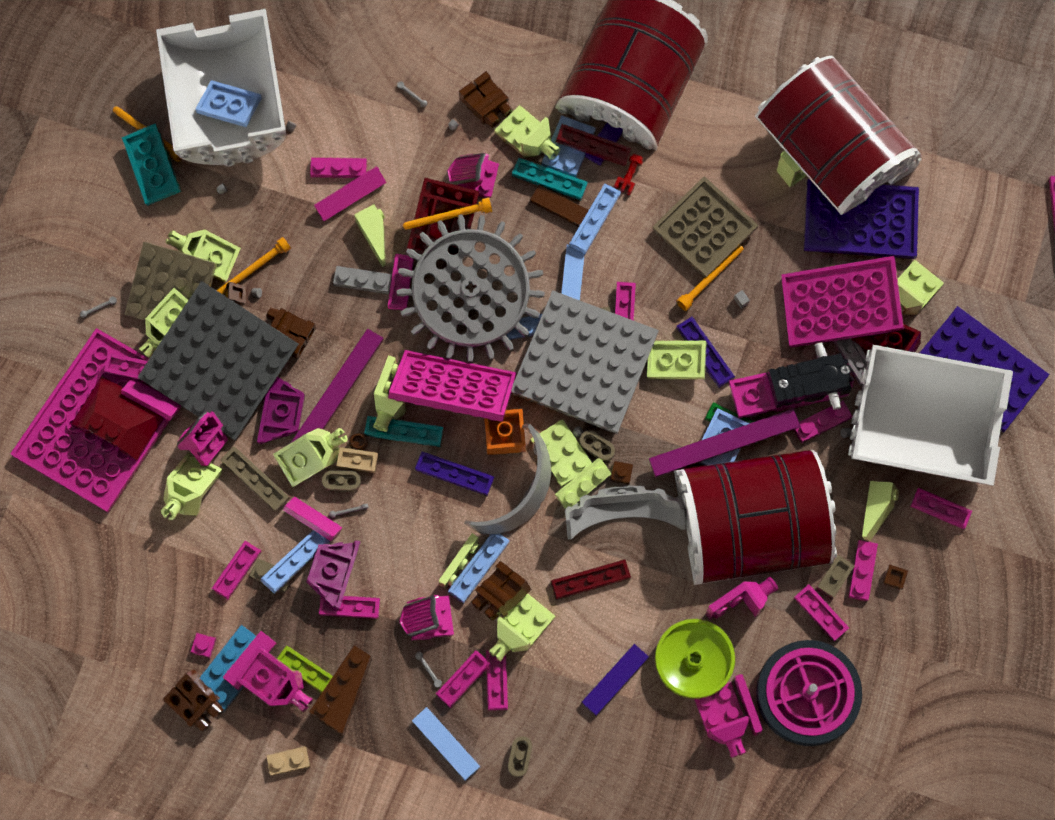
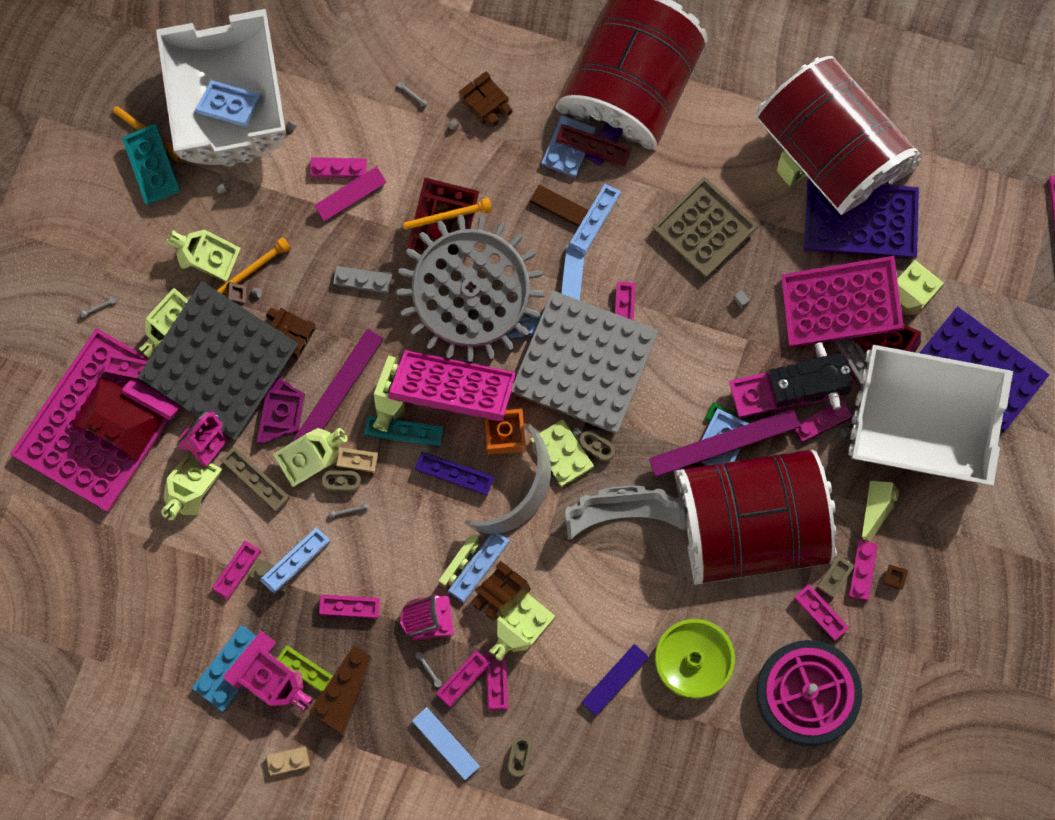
dark tan plate [124,241,217,321] -> none
reddish brown hips [162,669,224,731] -> none
dark pink plate [191,633,217,658] -> none
dark pink tile [283,497,343,541] -> none
magenta wing [306,541,361,611] -> none
reddish brown plate [349,433,368,451] -> none
yellowish green slope [354,204,386,267] -> none
dark pink plate [388,254,414,311] -> none
dark pink piece [447,153,499,199] -> none
yellowish green plate [495,105,560,160] -> none
teal plate [512,158,588,201] -> none
dark red tile [550,559,631,600] -> none
yellowish green plate [555,458,611,509] -> none
reddish brown plate [611,461,633,485] -> none
red hinge [613,154,643,196] -> none
yellowish green plate [647,341,706,380] -> none
light orange piece [676,245,743,311] -> none
dark purple tile [676,317,735,388] -> none
dark pink plate [694,682,749,758] -> none
dark pink plate [705,577,778,620] -> none
dark pink tile [733,674,763,736] -> none
dark pink tile [910,488,972,529] -> none

